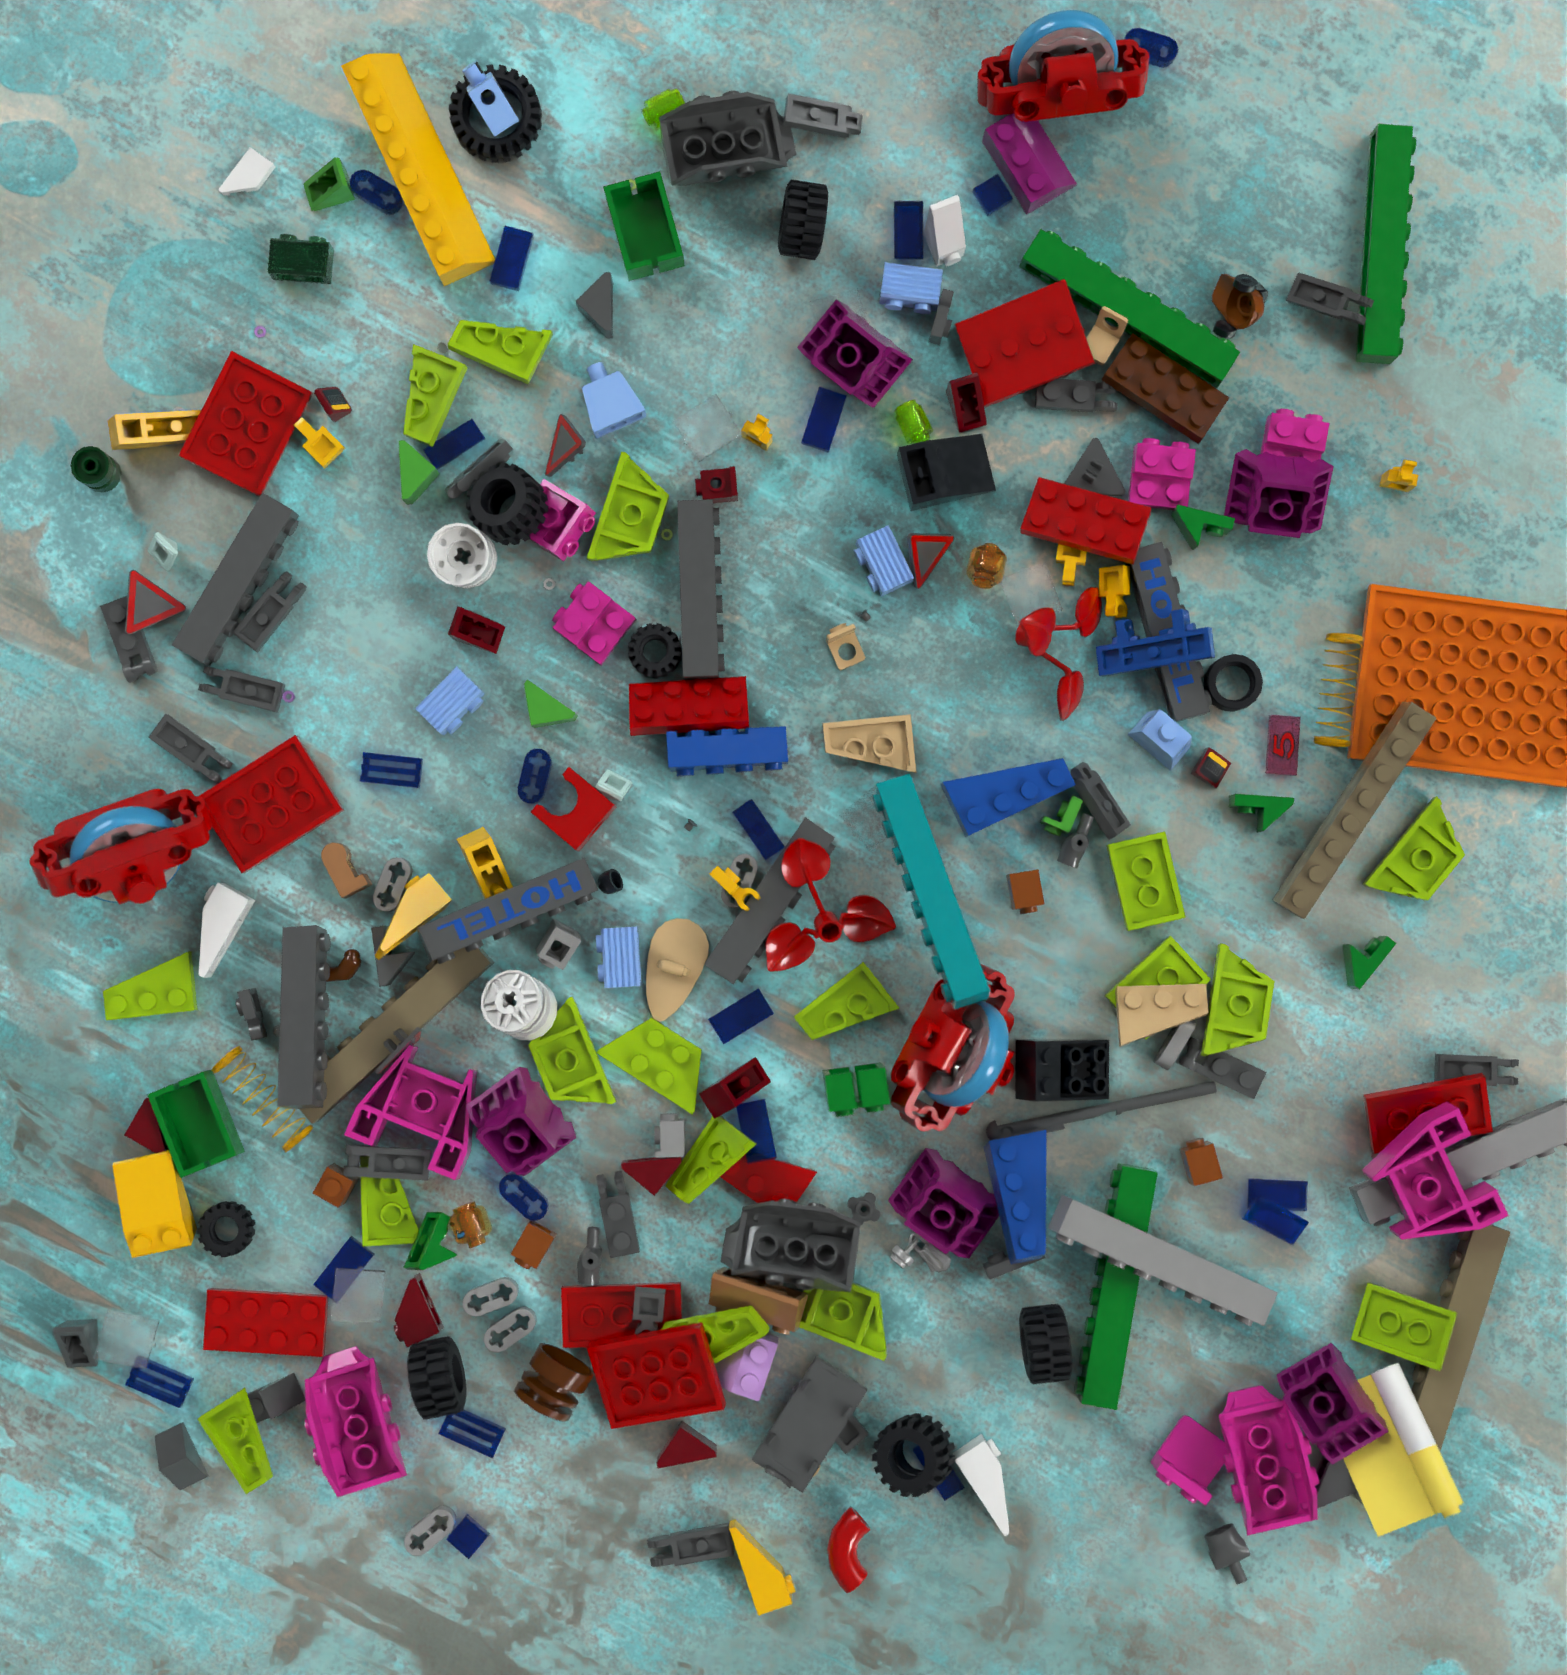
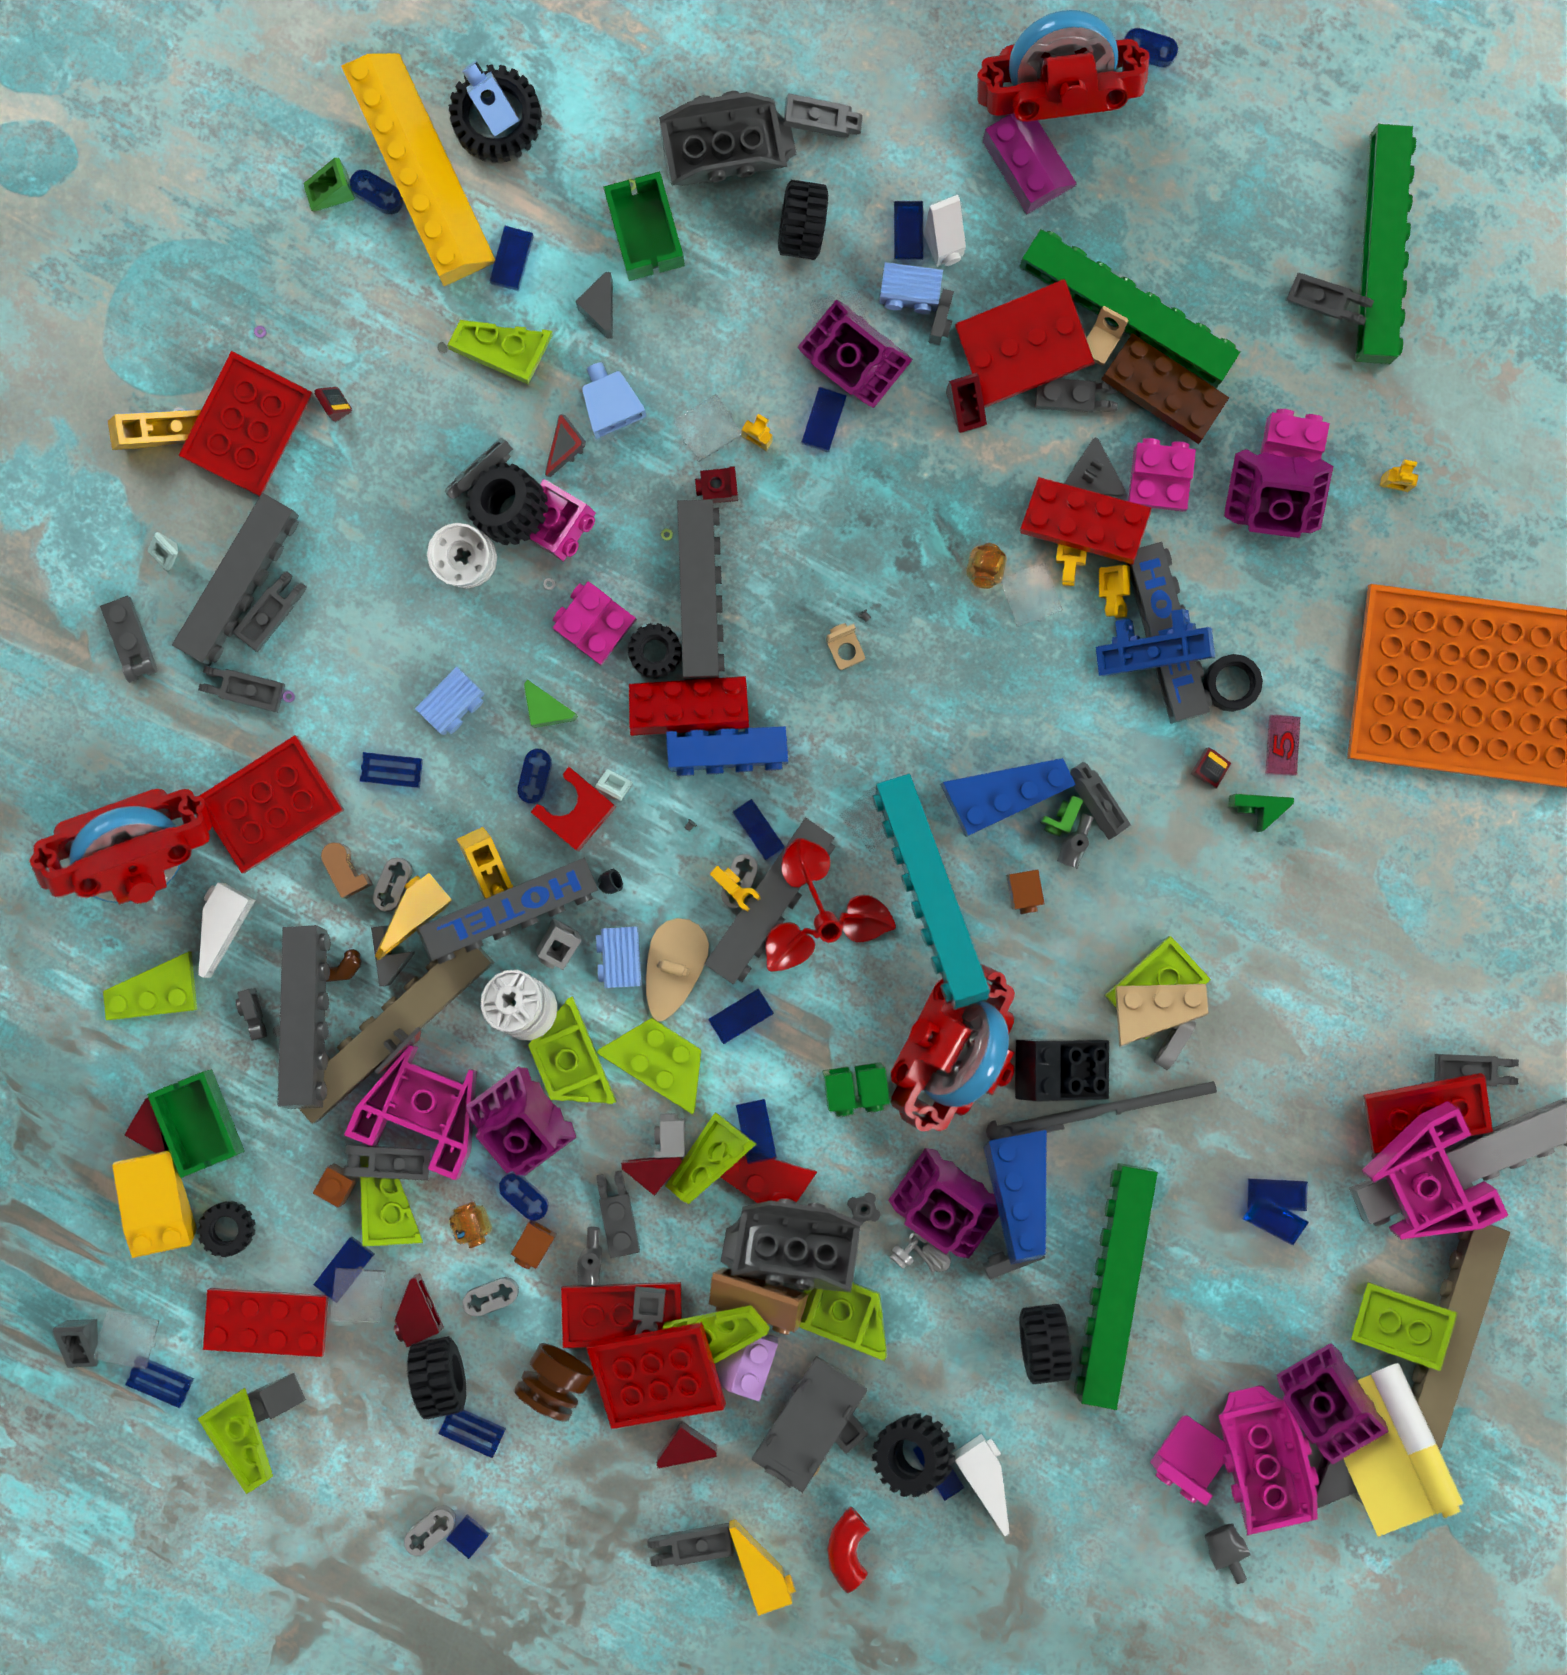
dark green wheel [70,446,121,493] -> none
piece [125,570,186,635] -> none
dark grey hinge [148,714,233,783] -> none
dark grey slope [155,1422,208,1490] -> none
yellow piece [211,1046,313,1152] -> none
white tile [218,147,276,196] -> none
clear green brick [268,234,334,284] -> none
yellow plate [294,417,345,469] -> none
dark pink slope [305,1346,407,1497] -> none
bright green slope [399,440,440,505] -> none
lime wing [403,344,468,447] -> none
green slope [404,1212,457,1270] -> none
clear blue piece [423,419,485,470] -> none
dark red slope [448,606,506,654] -> none
light grey beam [484,1307,537,1353] -> none
lime wing [587,452,670,561] -> none
clear neon green brick [641,88,685,129] -> none
dark red slope [699,1057,771,1119] -> none
lime wing [793,962,900,1040] -> none
tan wing [822,714,916,773] -> none
light blue brick [854,525,914,597] -> none
clear neon green brick [894,399,933,444] -> none
black slope [897,434,996,511] -> none
piece [907,533,954,589] -> none
clear blue tile [972,174,1013,216] -> none
red plant [1015,587,1102,721] -> none
light grey brick [1048,1195,1278,1326] -> none
lime plate [1106,831,1186,931] -> none
light blue torso [1128,709,1192,771] -> none
green slope [1171,505,1235,550] -> none
dark grey plate [1179,1037,1266,1099] -> none
dark orange brick [1179,1138,1223,1186] -> none
lime wing [1201,943,1275,1056] -> none
dark orange cap [1212,273,1268,338] -> none
dark tan brick [1272,702,1437,919] -> none
yellow piece [1313,633,1363,747] -> none
green slope [1342,936,1397,990] -> none
lime wing [1362,796,1465,901] -> none

